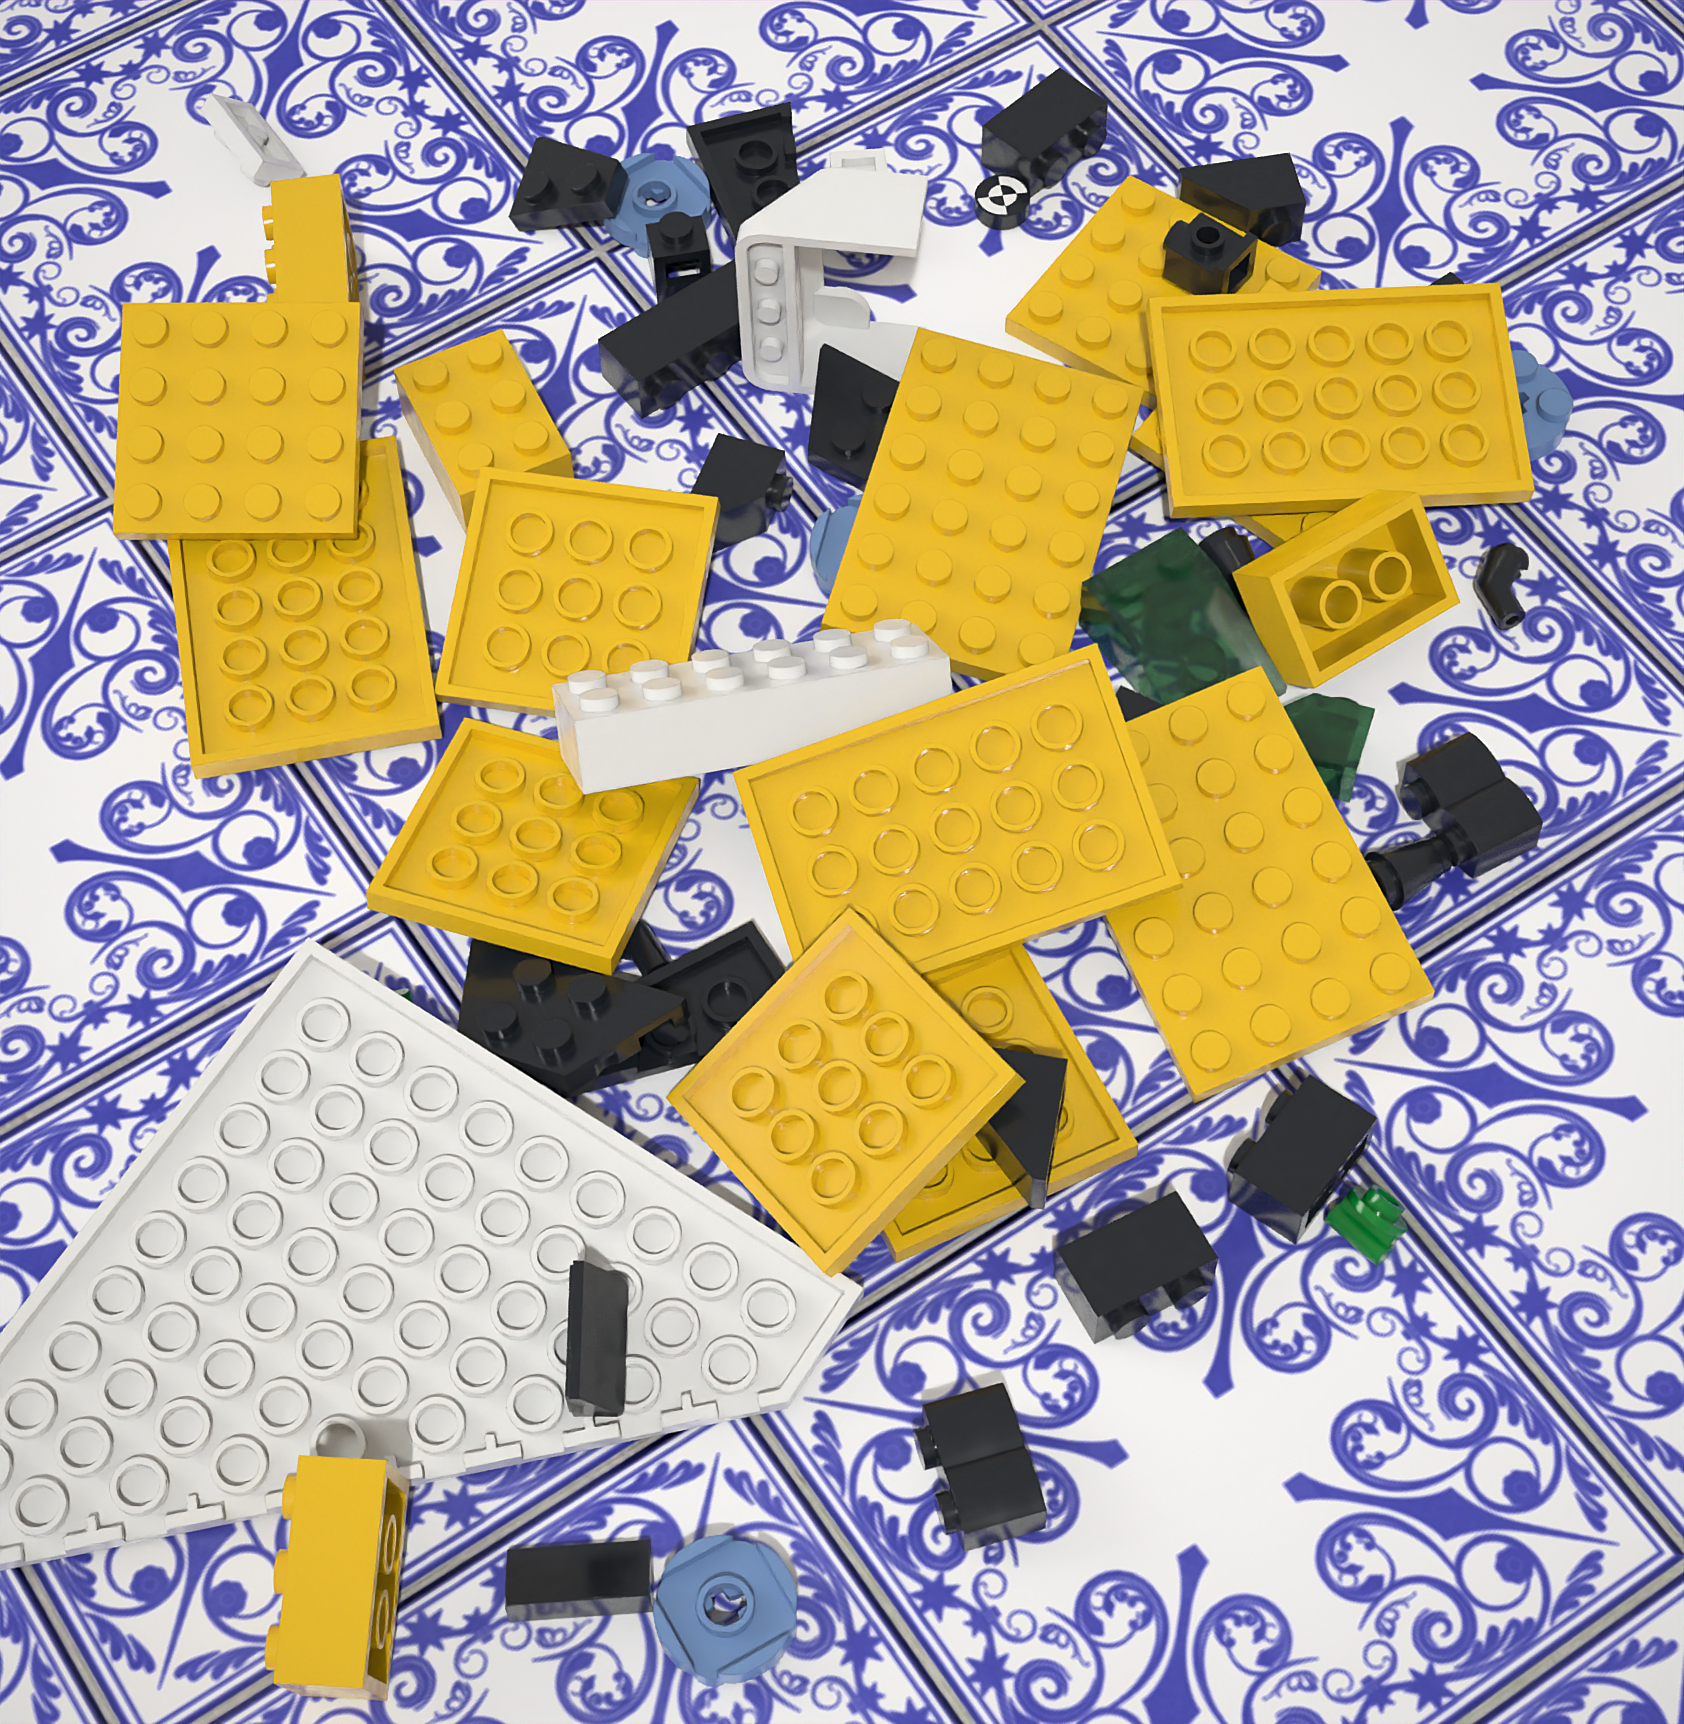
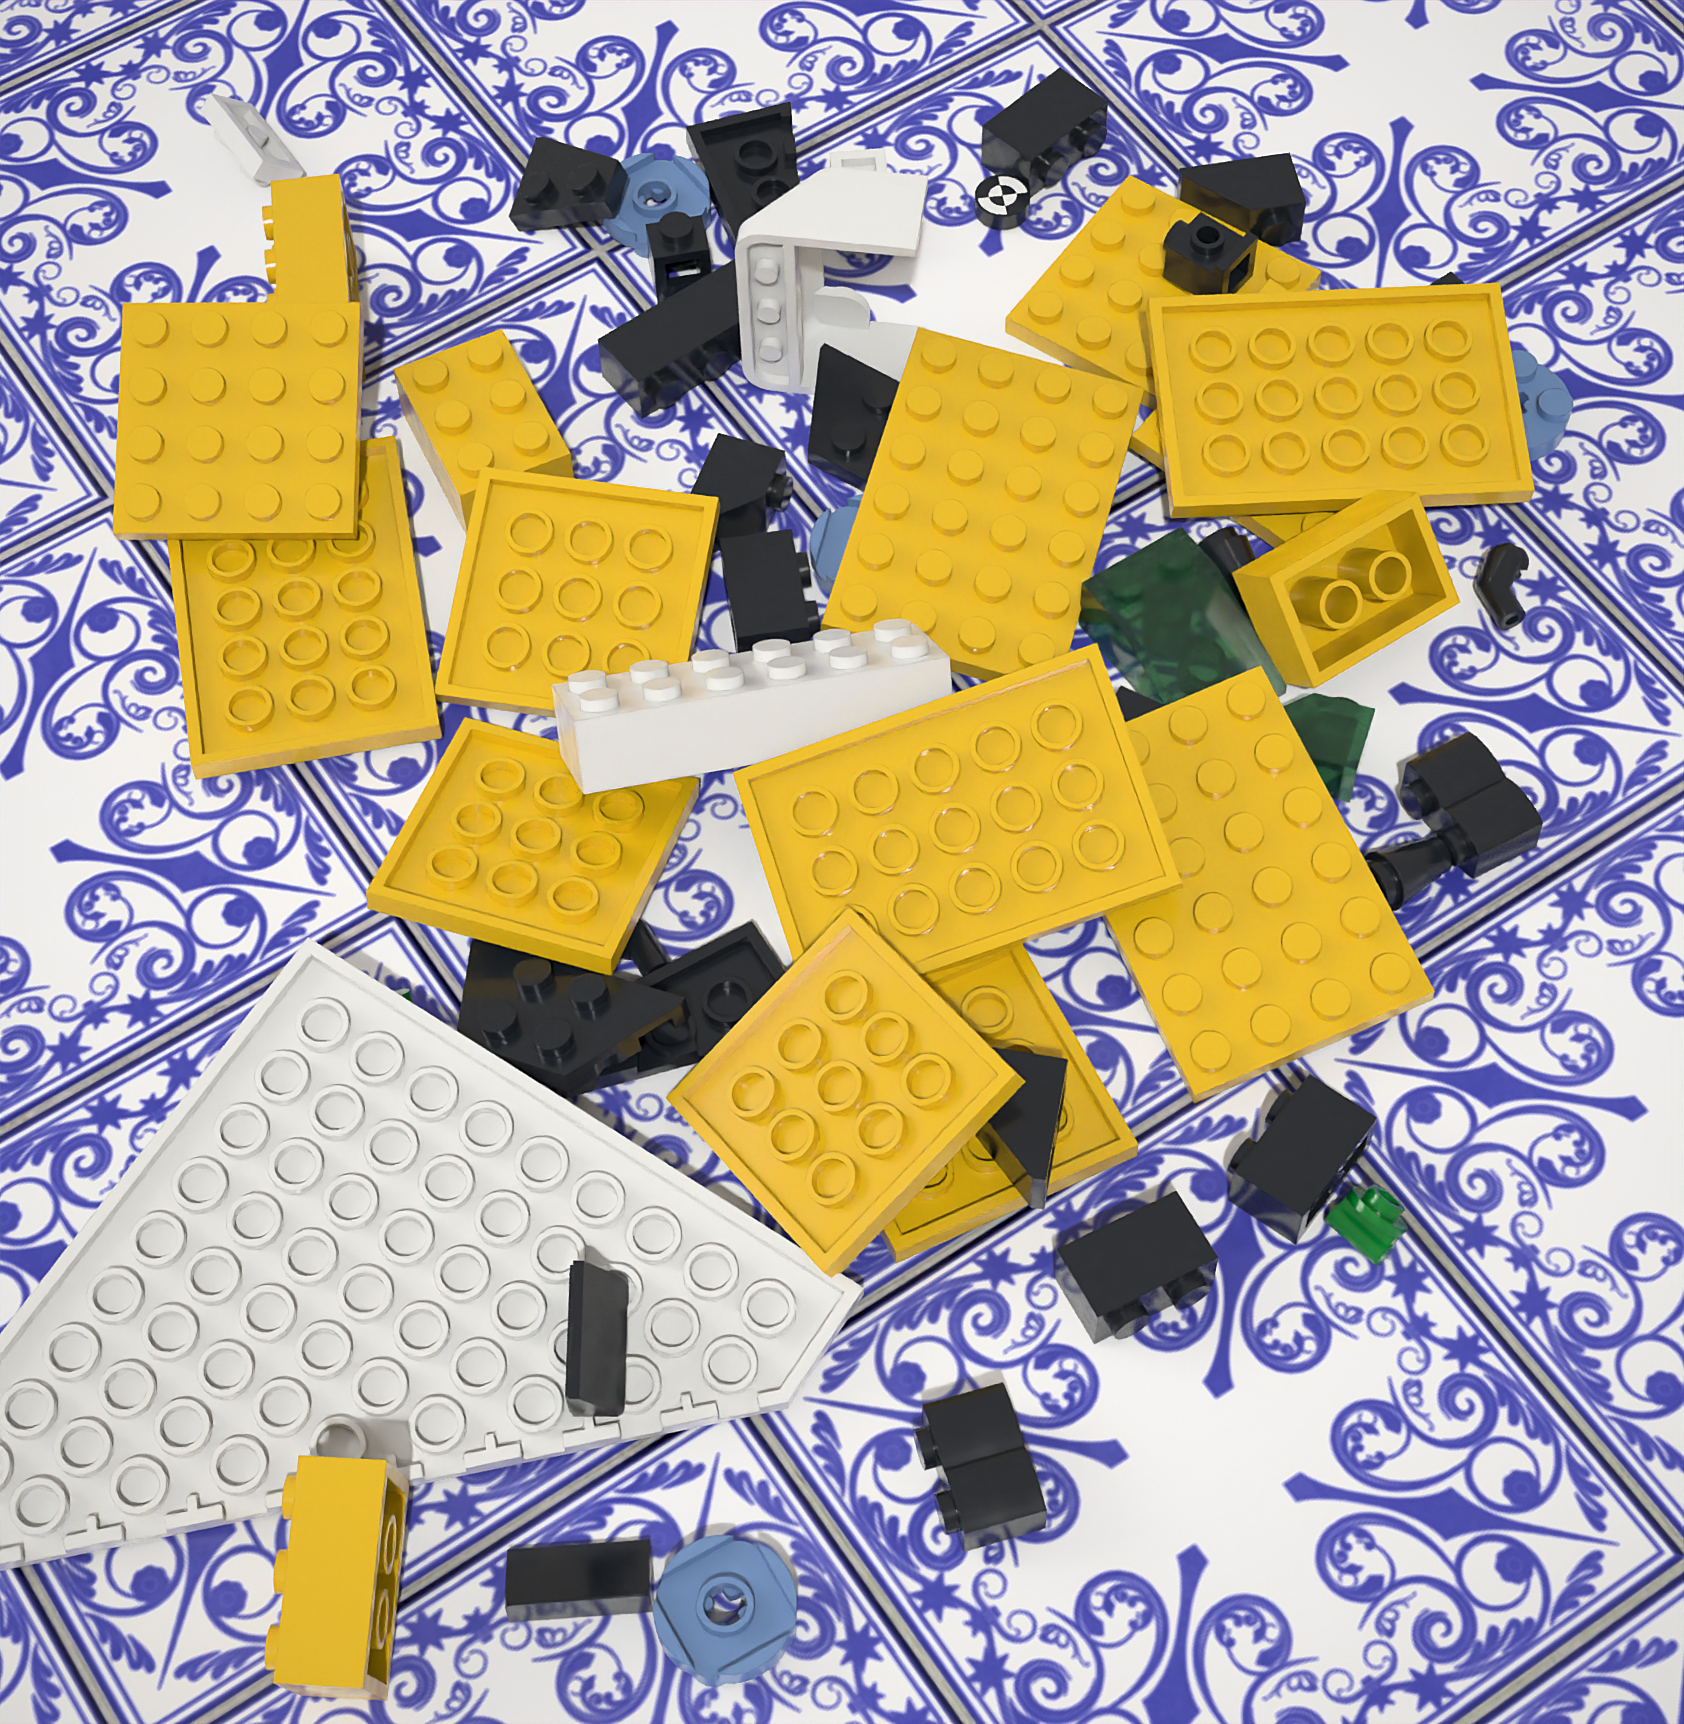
none -> black brick [719,529,821,653]

